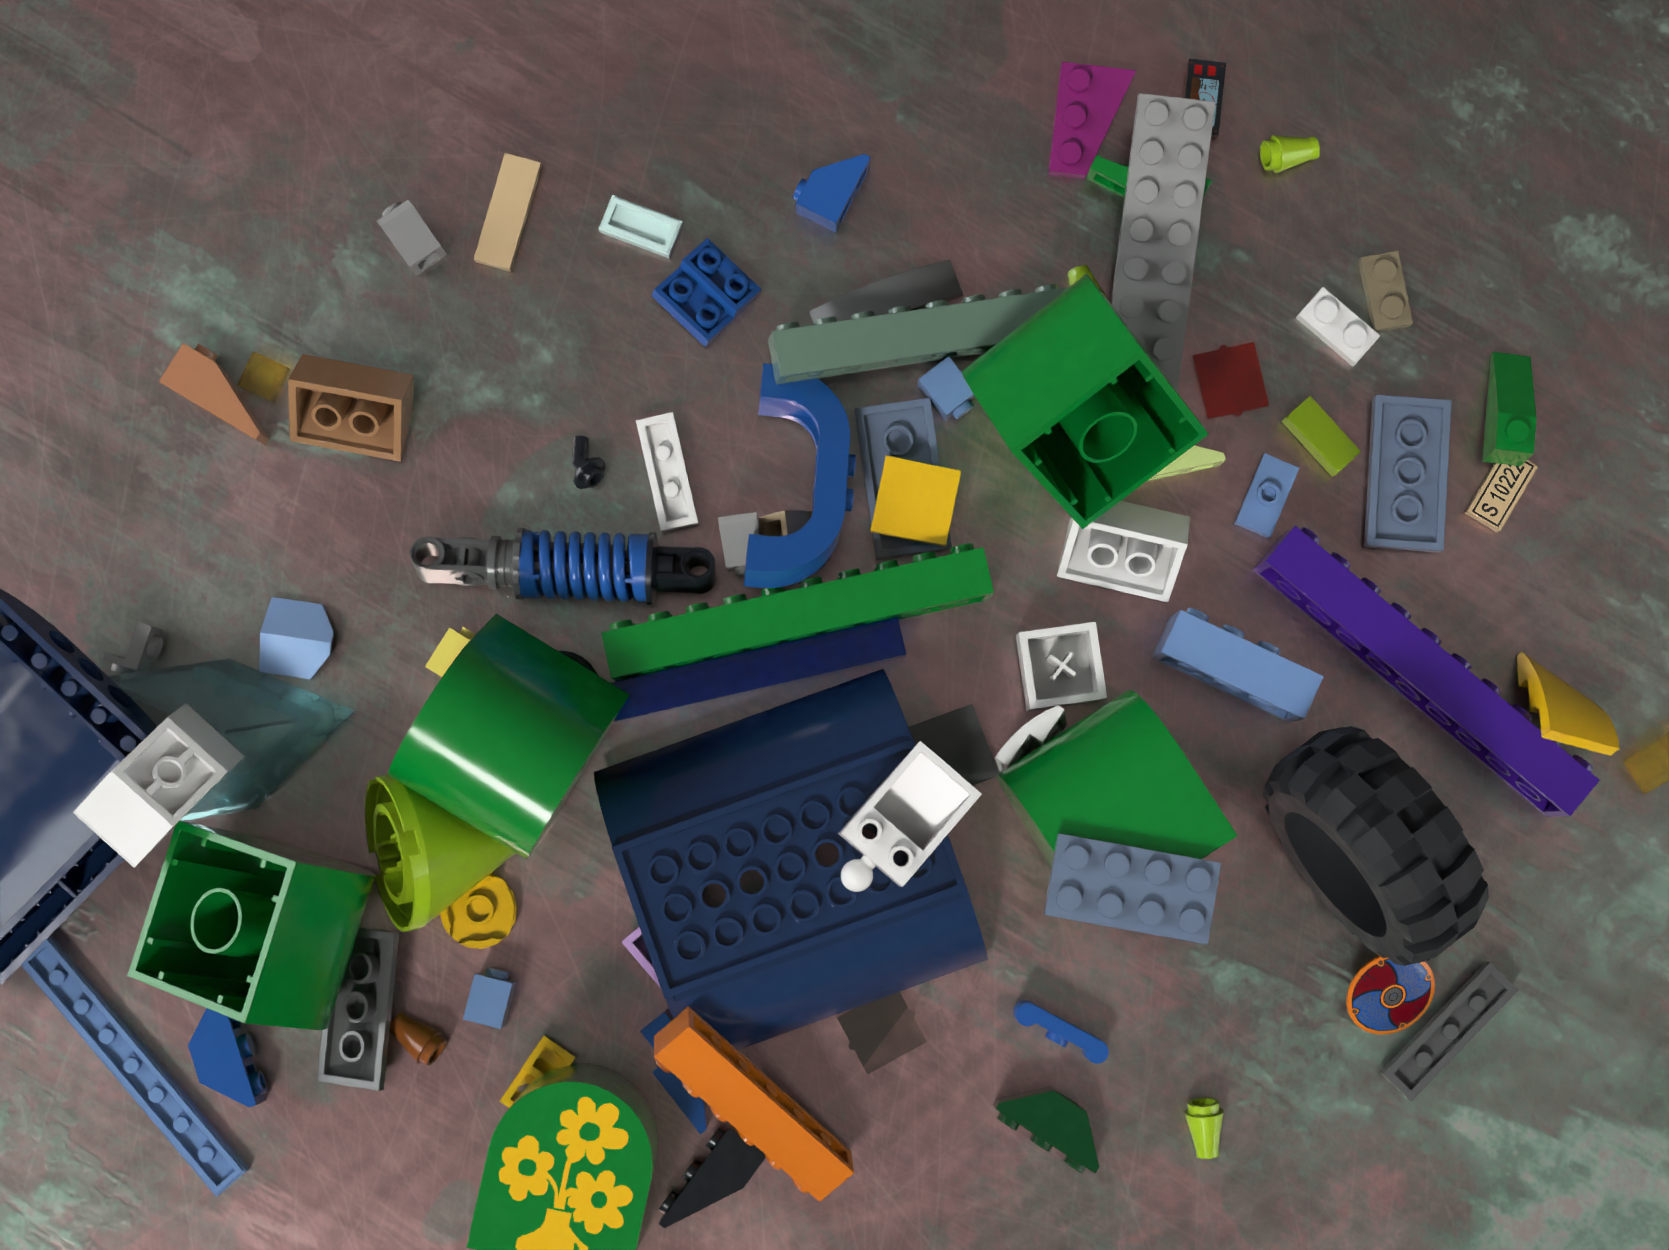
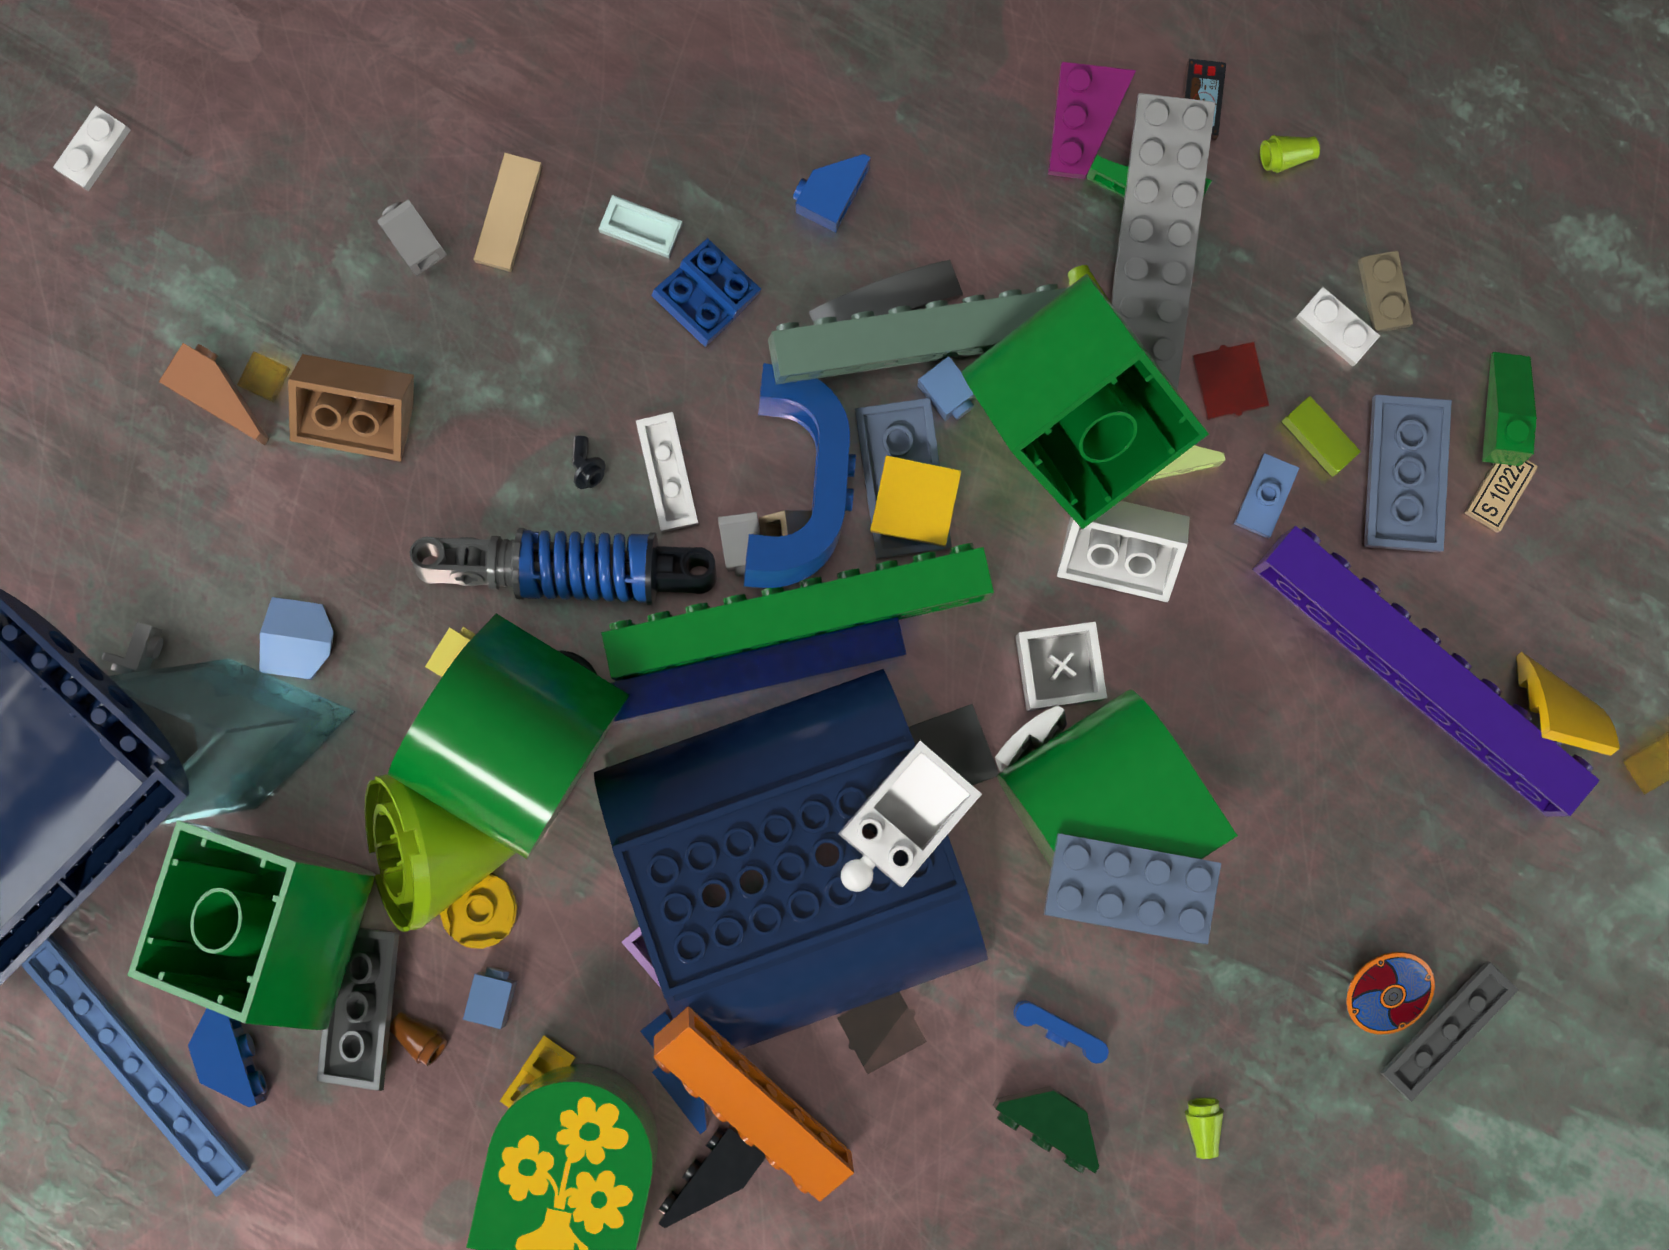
white slope [73,703,245,868] -> none
medium blue brick [1151,608,1324,722] -> none
black tyre [1263,726,1489,966] -> none
none -> white plate [53,106,131,191]

